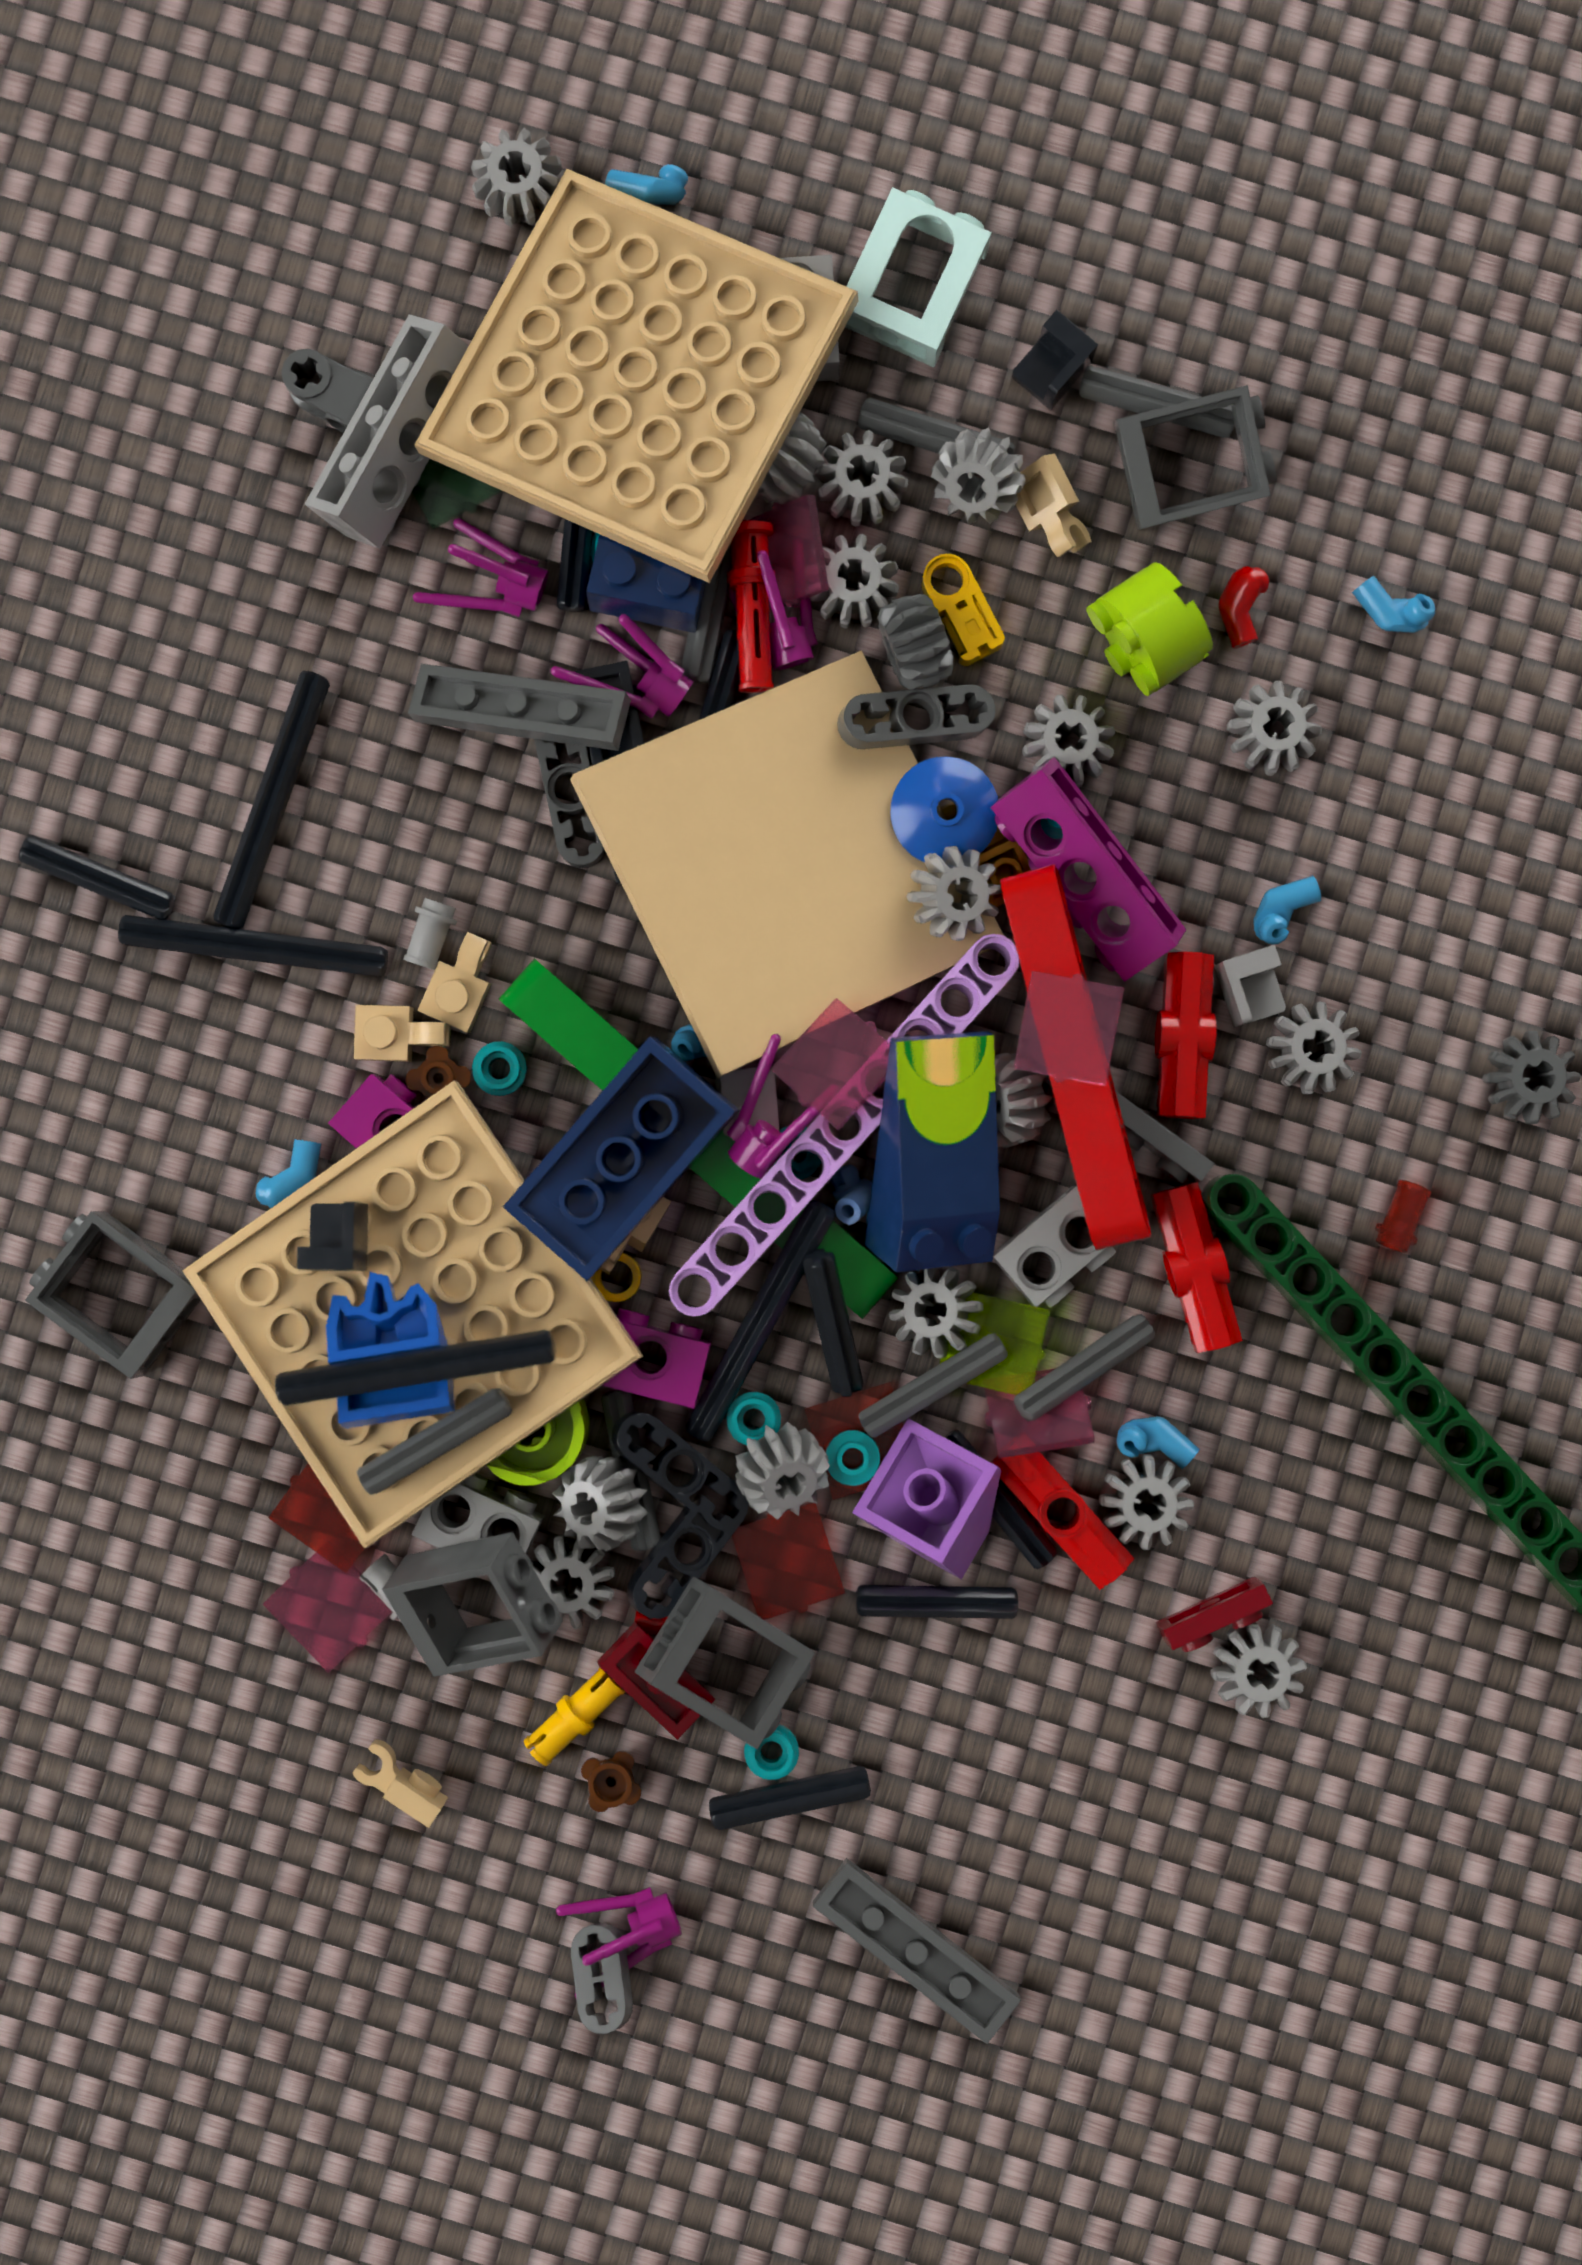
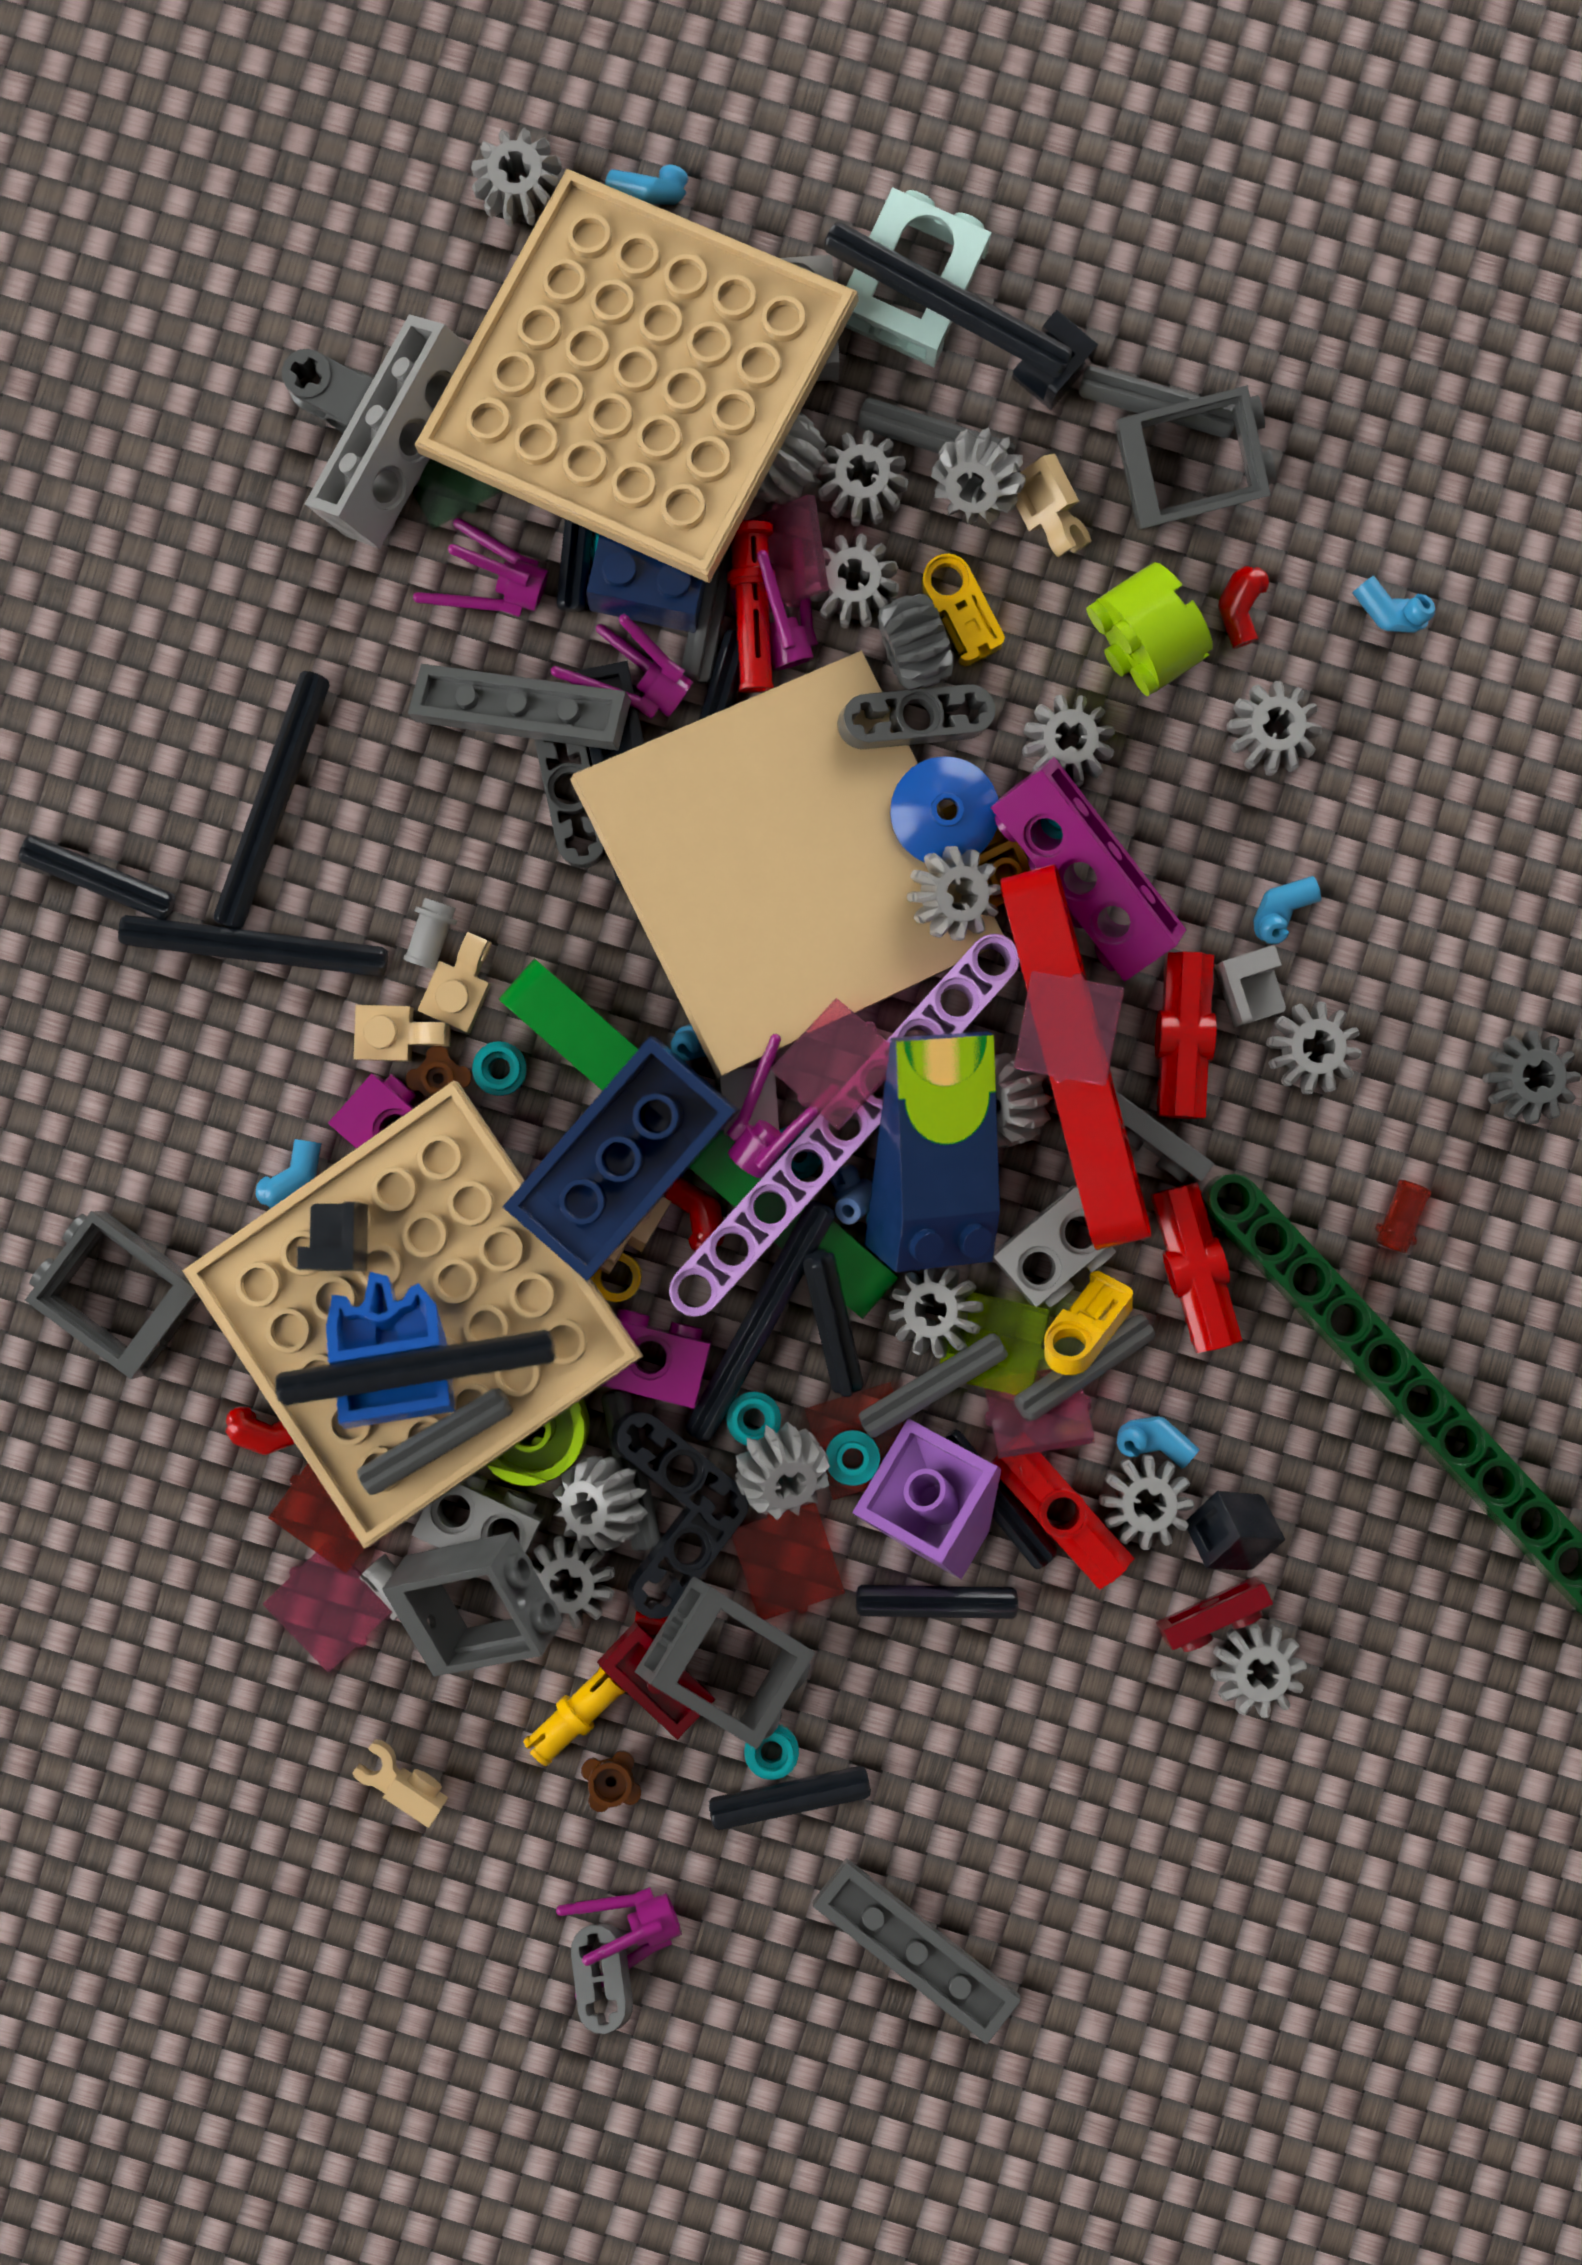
none -> red arm [226,1406,295,1455]
none -> red arm [665,1178,725,1252]
none -> black axle [824,222,1072,377]
none -> yellow piece [1044,1271,1133,1375]
none -> black panel [1186,1491,1286,1571]

